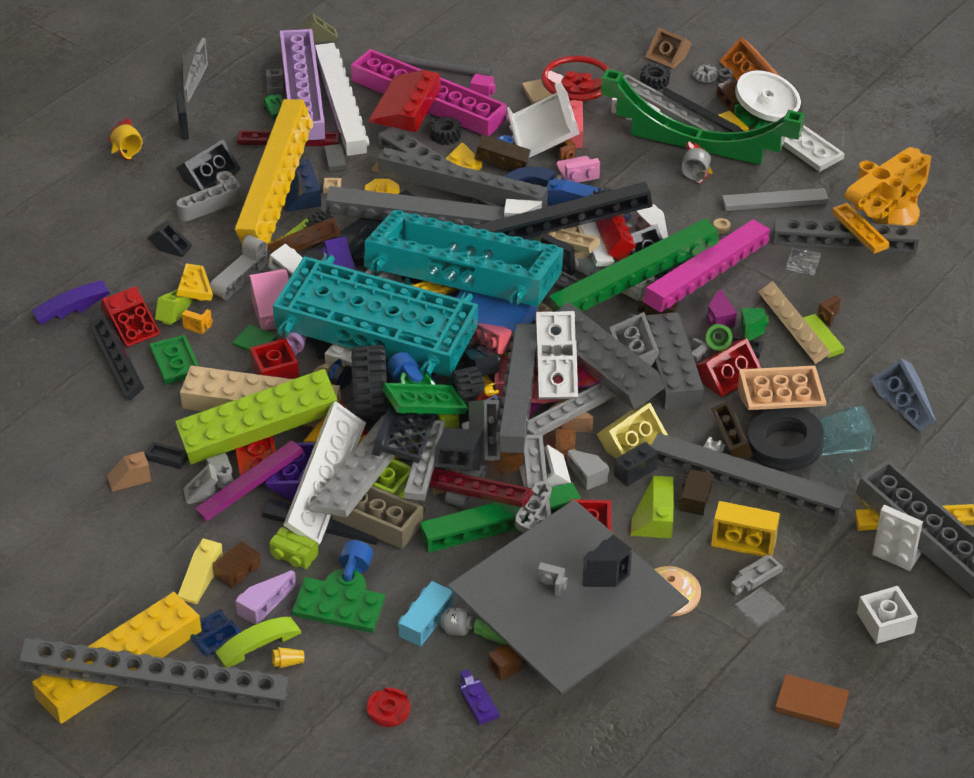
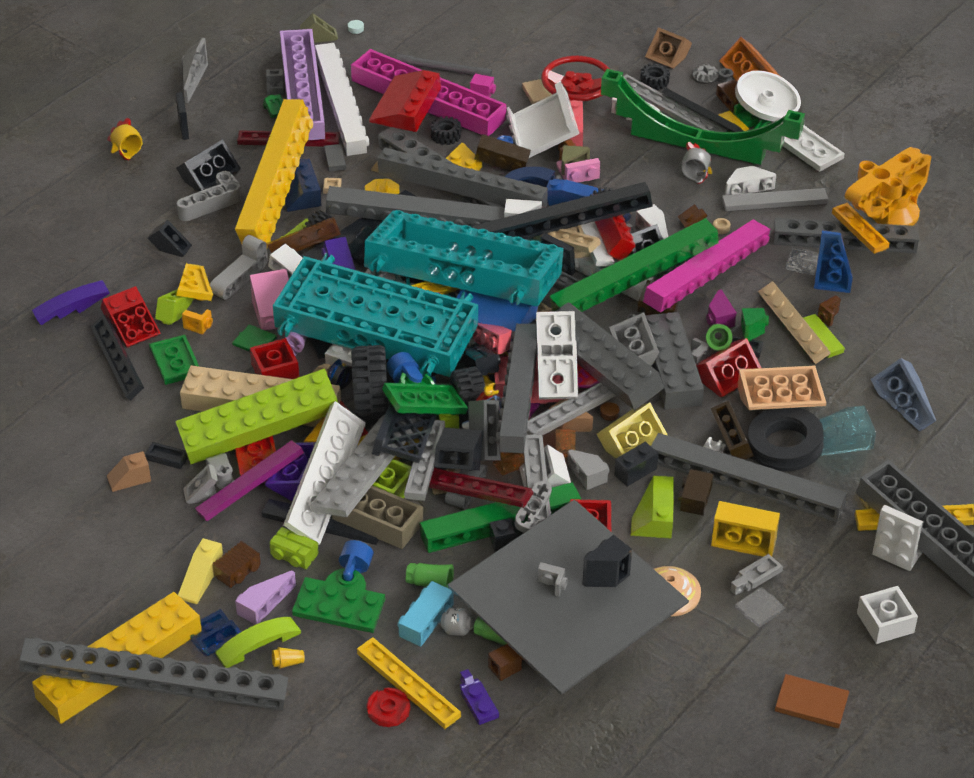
none -> light aqua tile [348,20,364,34]
none -> yellow plate [357,637,461,729]
none -> bright green plant [405,563,454,588]
none -> black slope [490,518,524,552]
none -> olive slope [561,145,590,175]
none -> reddish brown tile [600,402,620,421]
none -> reddish brown bracket [678,204,708,228]
none -> white slope [725,166,776,195]
none -> blue wedge [814,231,853,293]

